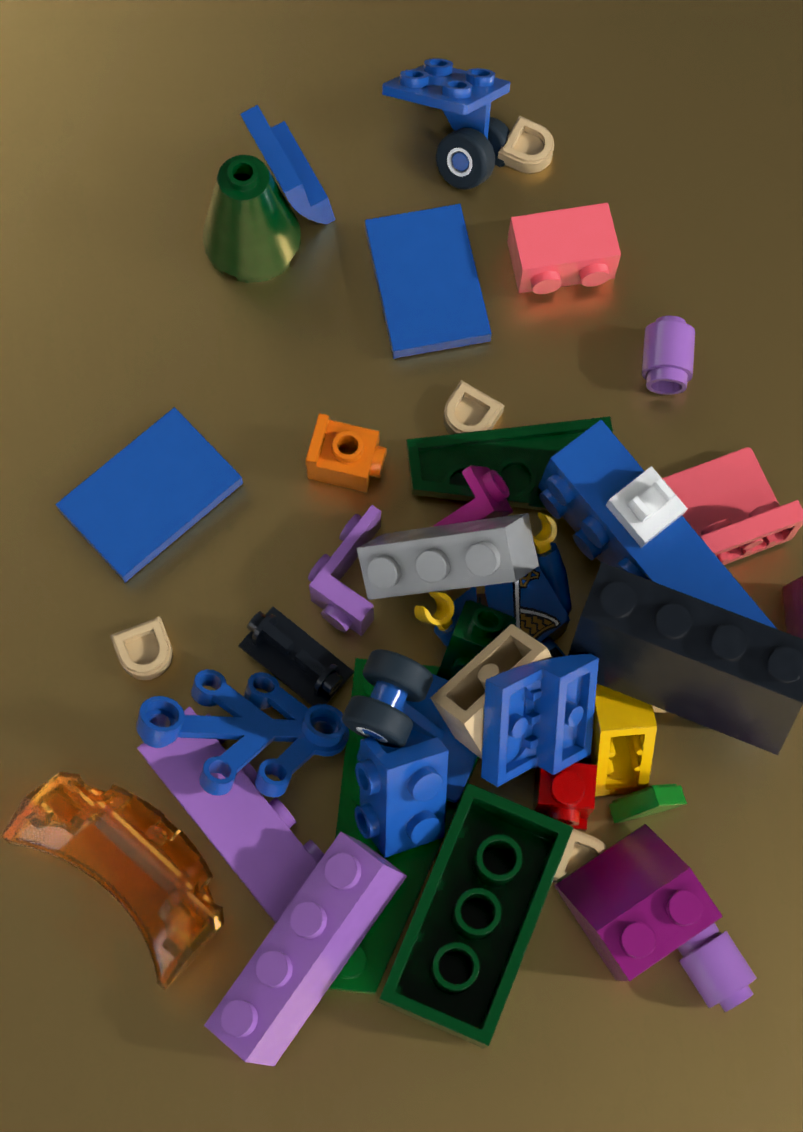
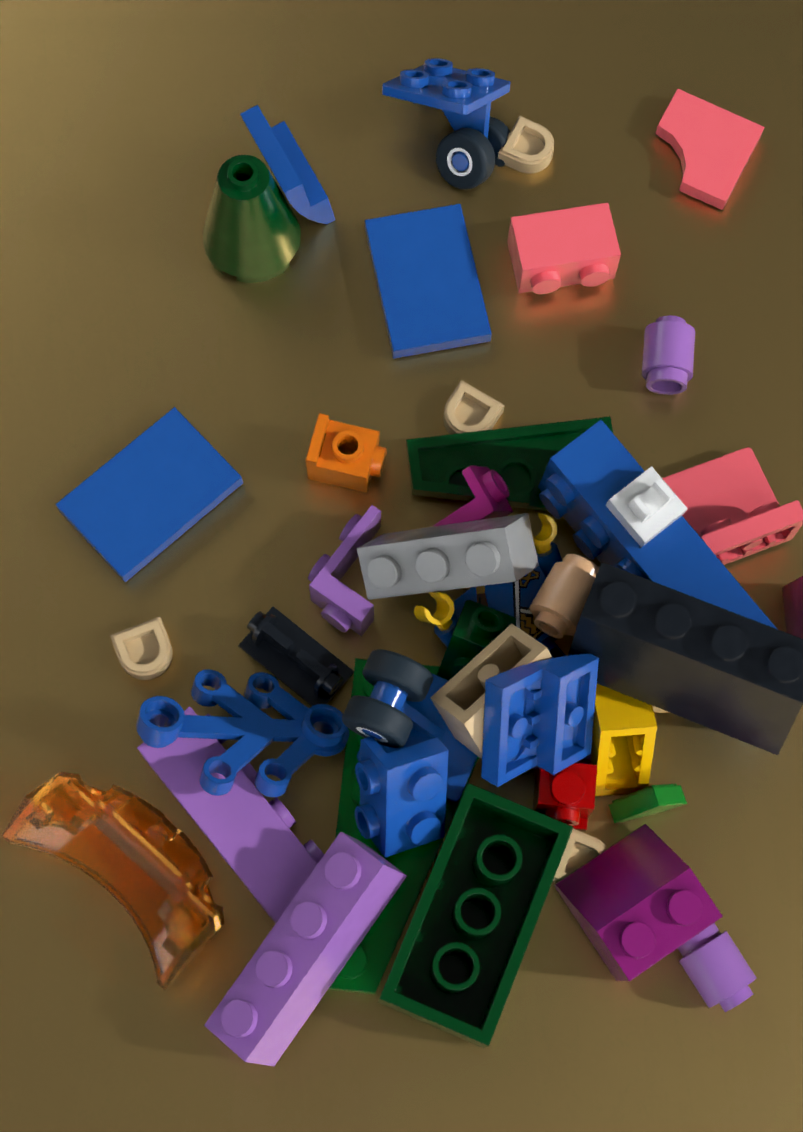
none -> light nougat brick [529,554,599,639]
none -> coral tile [655,89,765,210]

